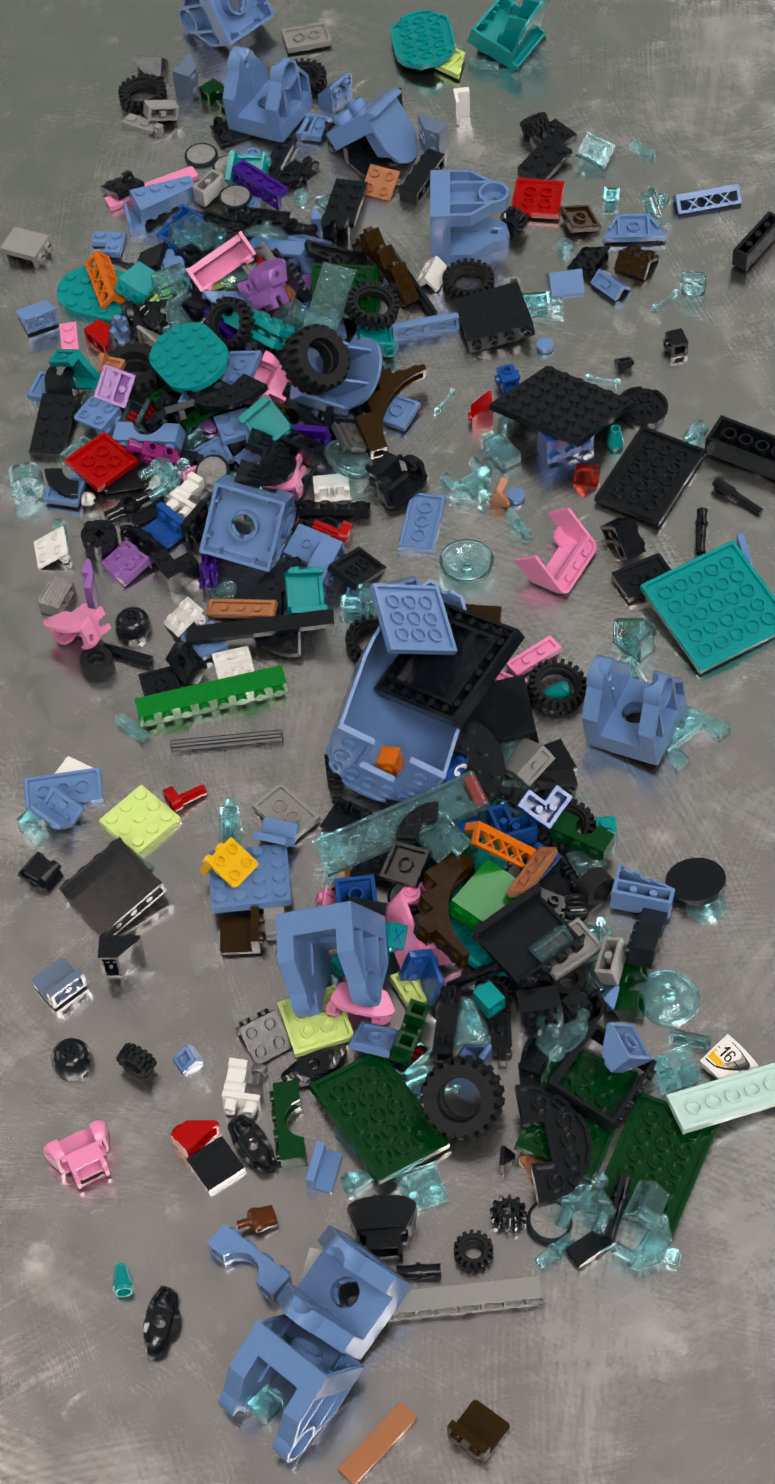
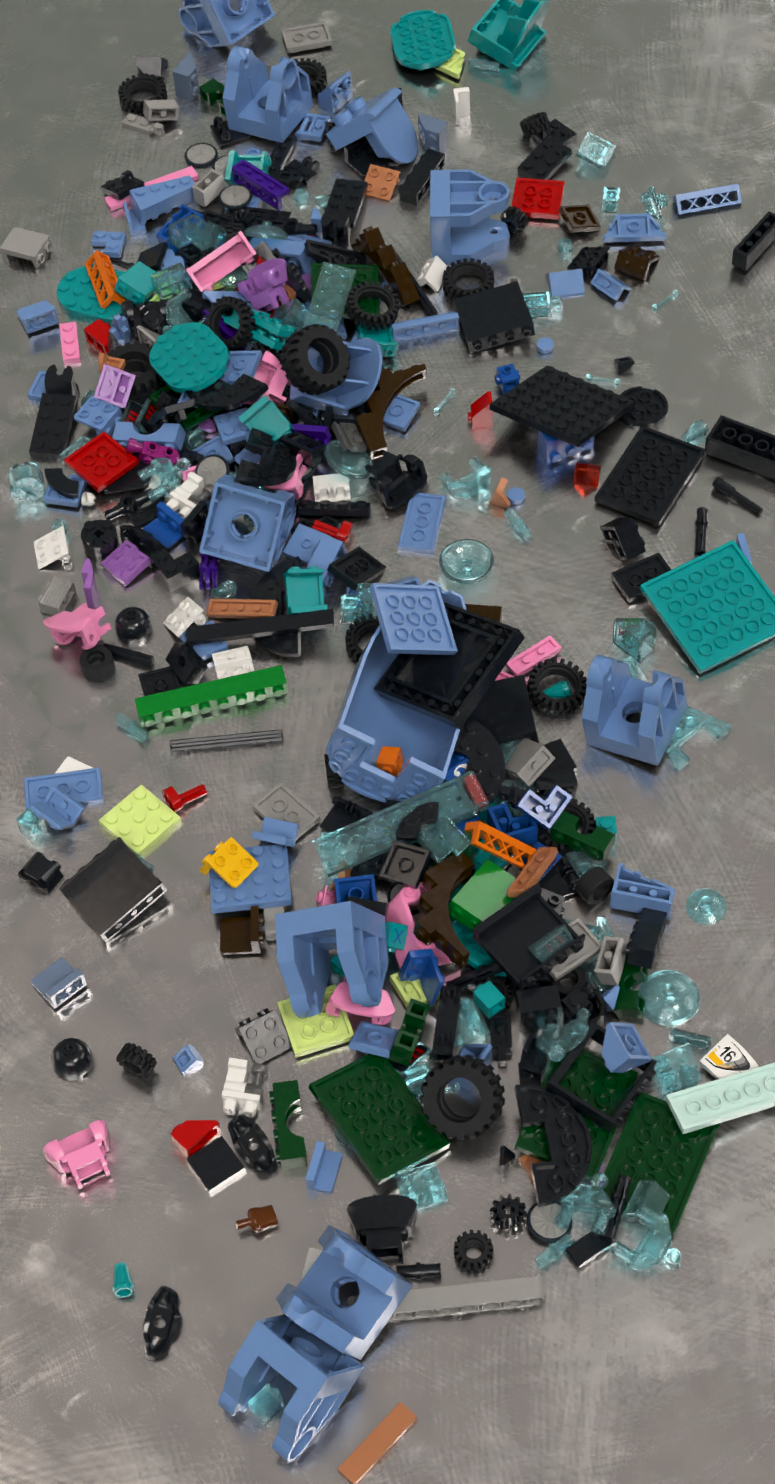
teal panel [48,349,101,390] -> none
black slope [98,934,145,978] -> none
medium blue arch [207,1224,292,1303] -> none
clear light blue brick [219,798,241,845] -> none
black piece [281,1045,347,1088] -> none
clear light blue cone [341,1169,374,1193] -> none
dark brown bracket [447,1400,510,1463] -> none
clear light blue brick [480,430,521,474] -> none
clear light blue plate [496,416,514,433] -> none
bright pink windscreen [515,507,597,594] -> none
black gear [564,894,588,925] -> none
teal cone [606,424,624,450] -> none
clear light blue axle [629,138,657,160] -> none
black brick [663,328,689,358] -> none
black tile [665,858,726,906] -> none
clear light blue piece [680,271,707,297] -> none

